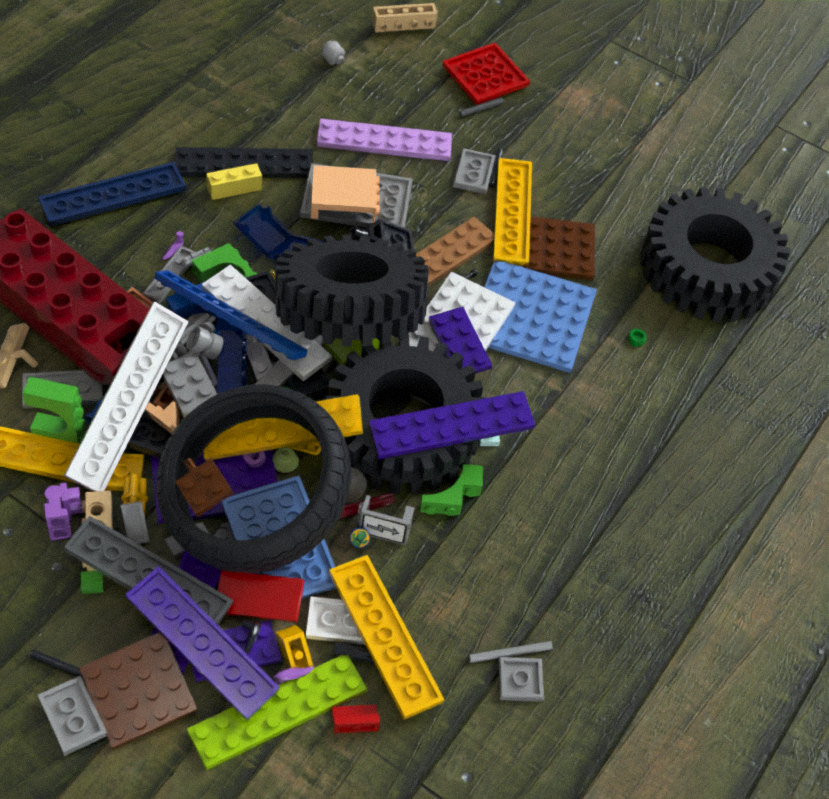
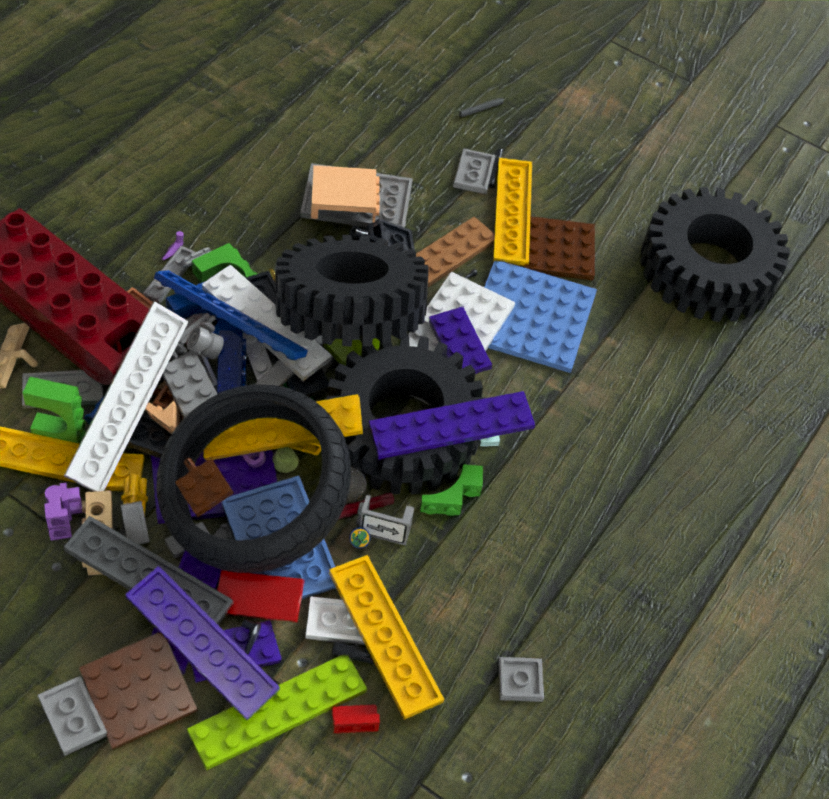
black bar [30,649,83,679] -> none
dark blue plate [38,162,186,226] -> none
bright green tile [81,571,103,594] -> none
black plate [175,147,313,178] -> none
light yellow brick [206,163,262,200] -> none
clear blue windscreen [233,204,323,260] -> none
medium lavender bar [274,666,314,685] -> none
yellow slope [276,624,314,668] -> none
lavender plate [317,119,452,161] -> none
light grey head [322,41,345,65] -> none
tan brick [372,3,438,32] -> none
red plate [442,43,530,105] -> none
light grey bar [468,641,553,663] -> none
green tile [628,329,647,347] -> none

